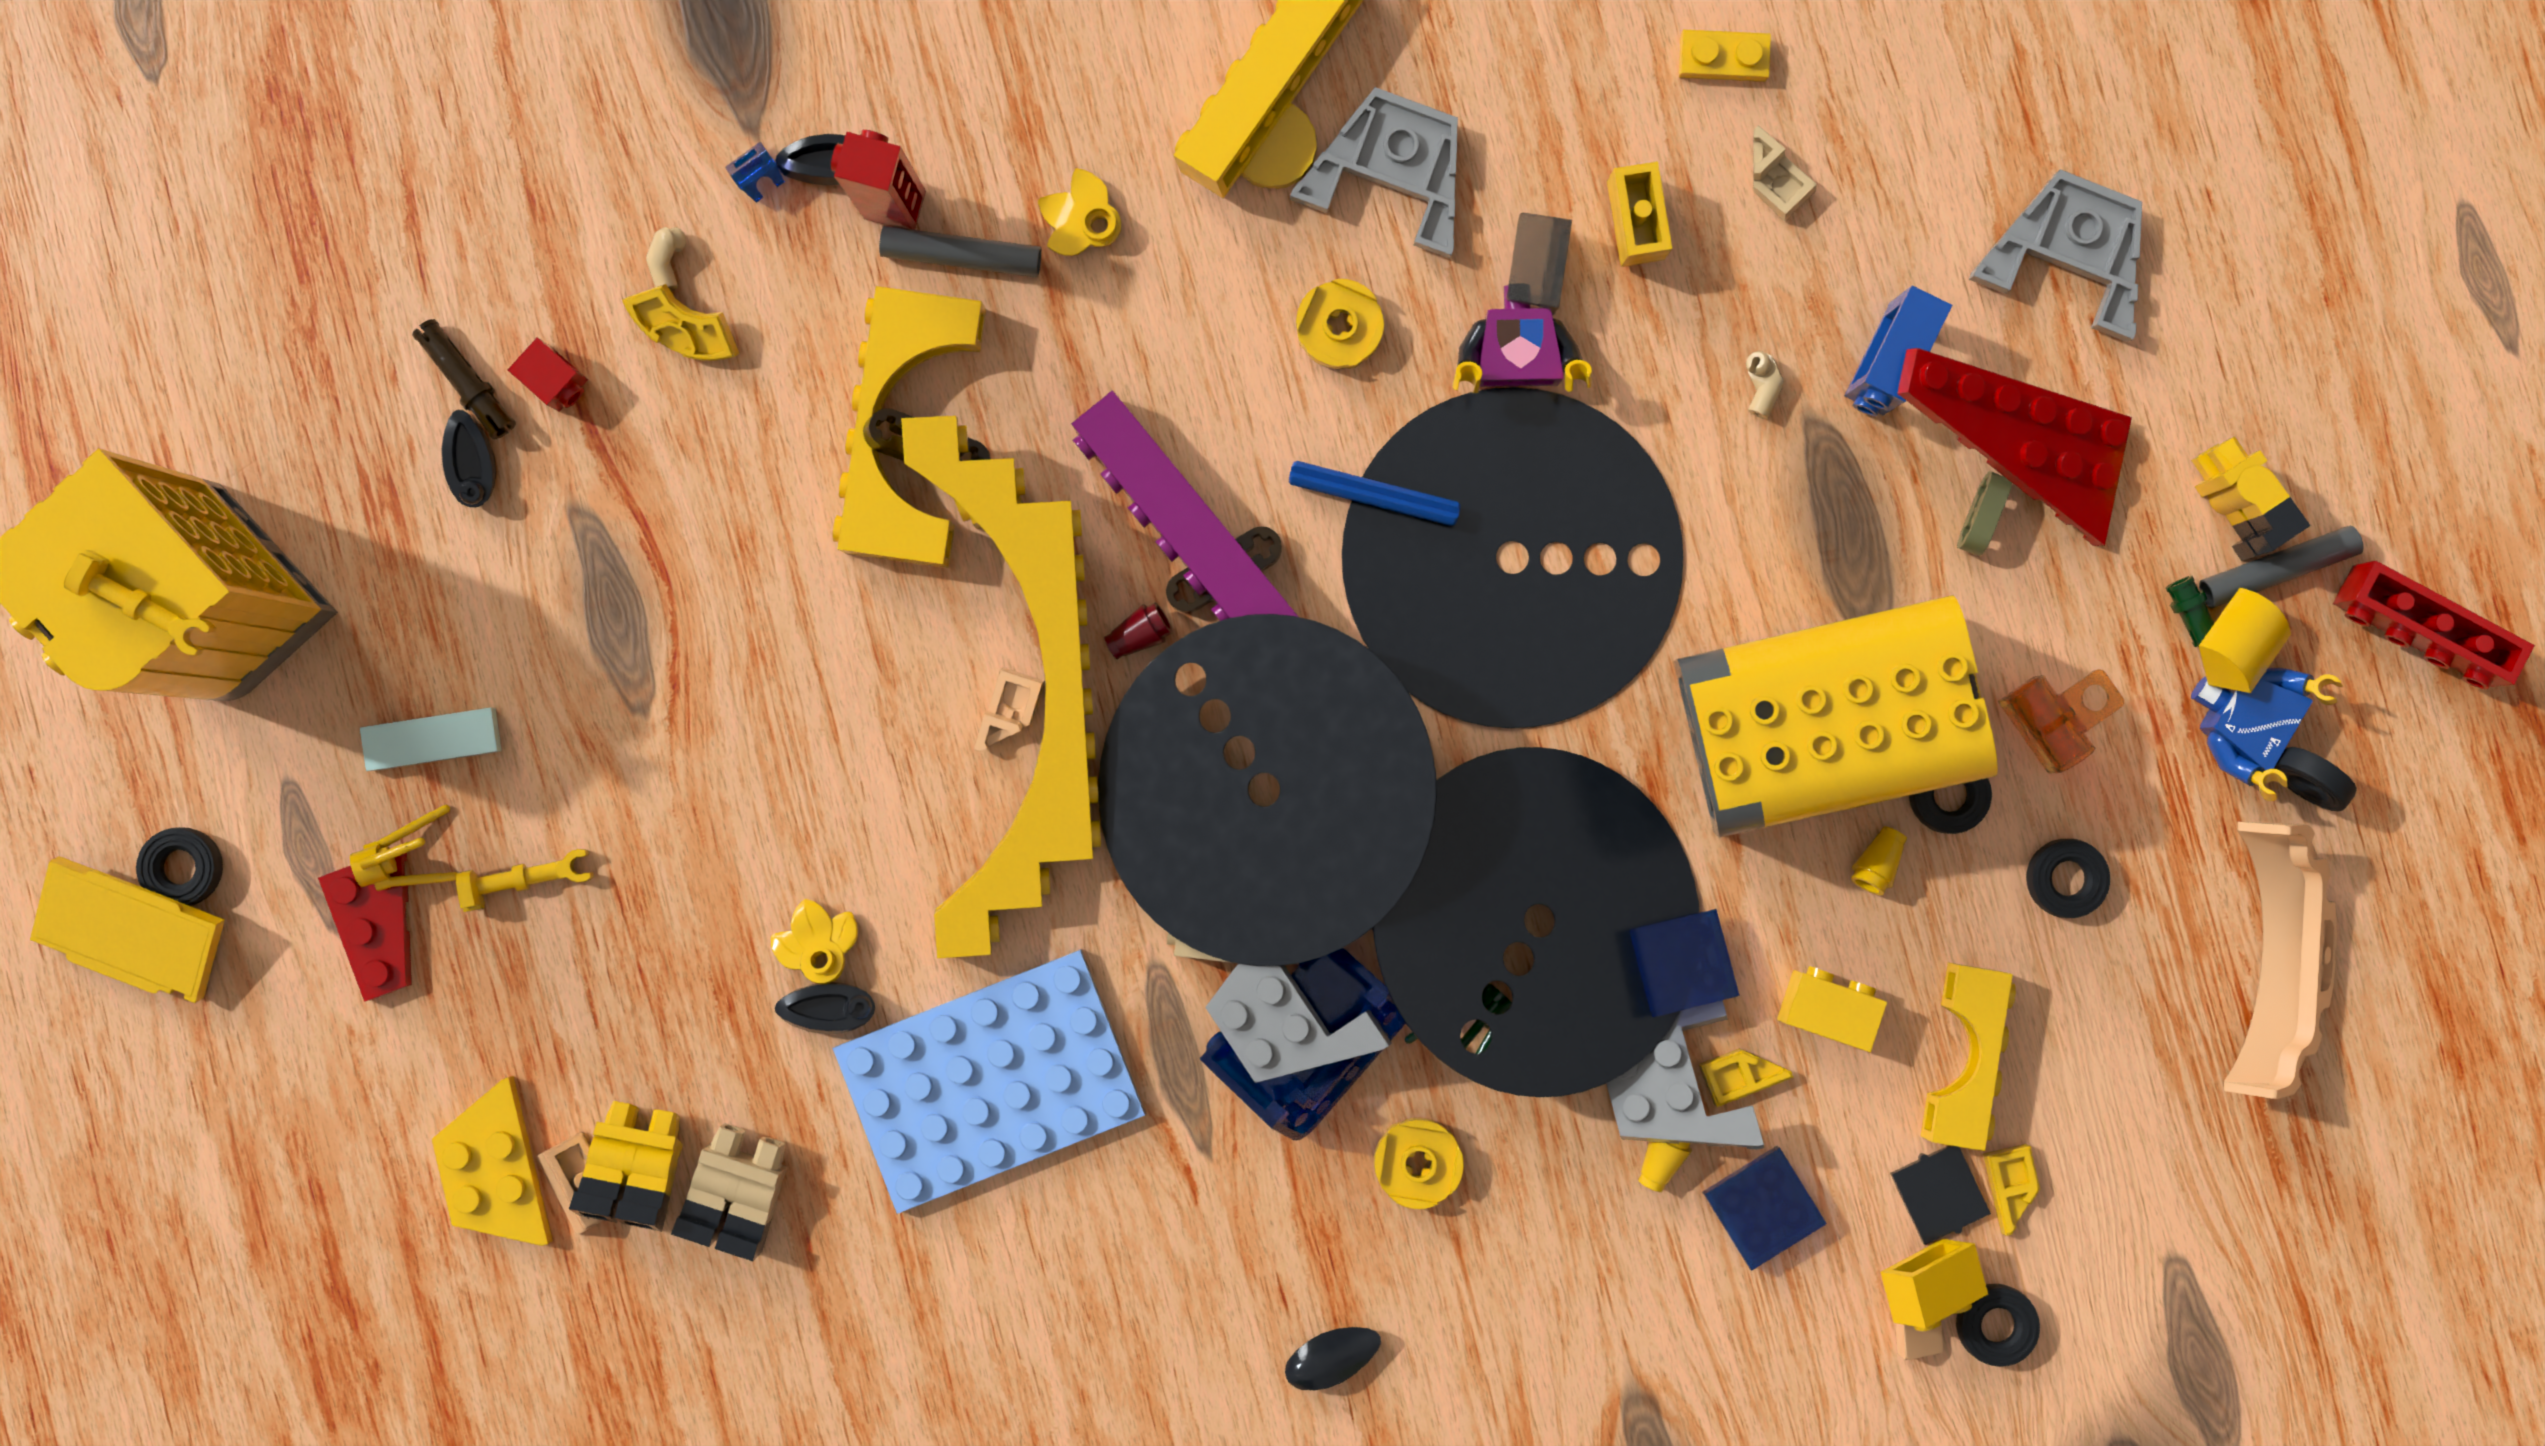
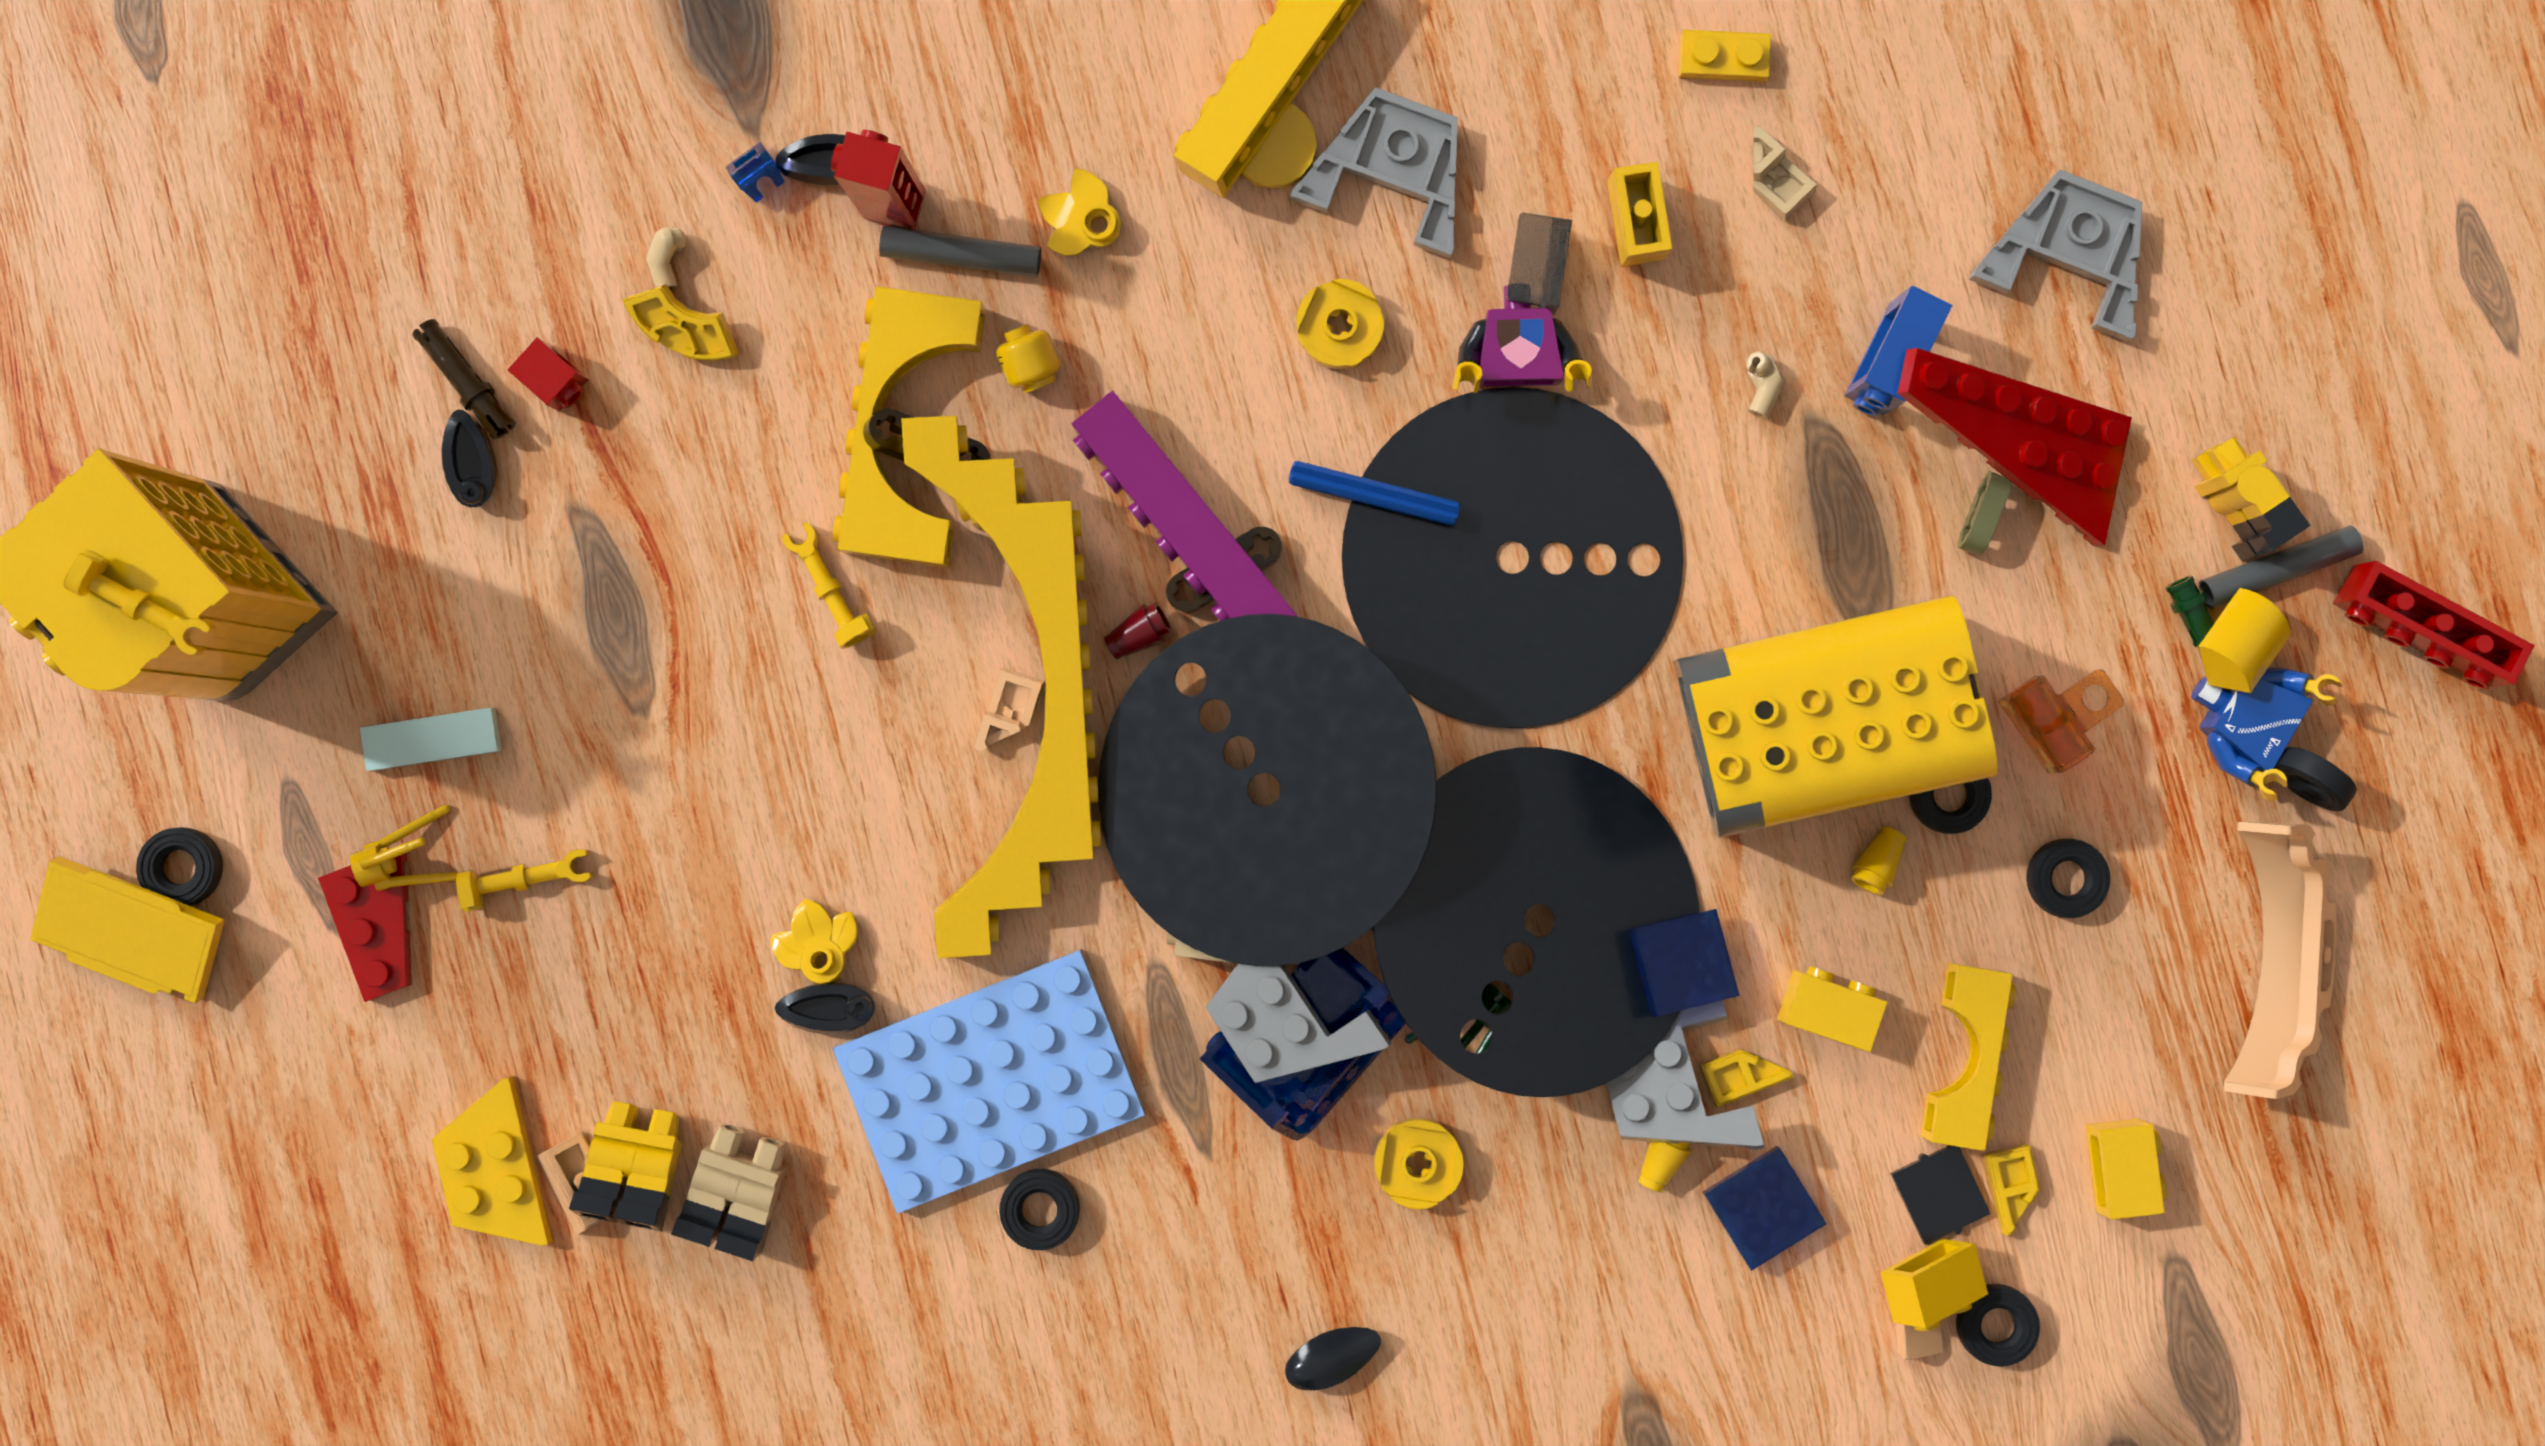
none -> yellow piece [782,522,877,649]
none -> yellow head [996,324,1061,393]
none -> black tyre [999,1169,1080,1250]
none -> yellow piece [2085,1118,2168,1220]

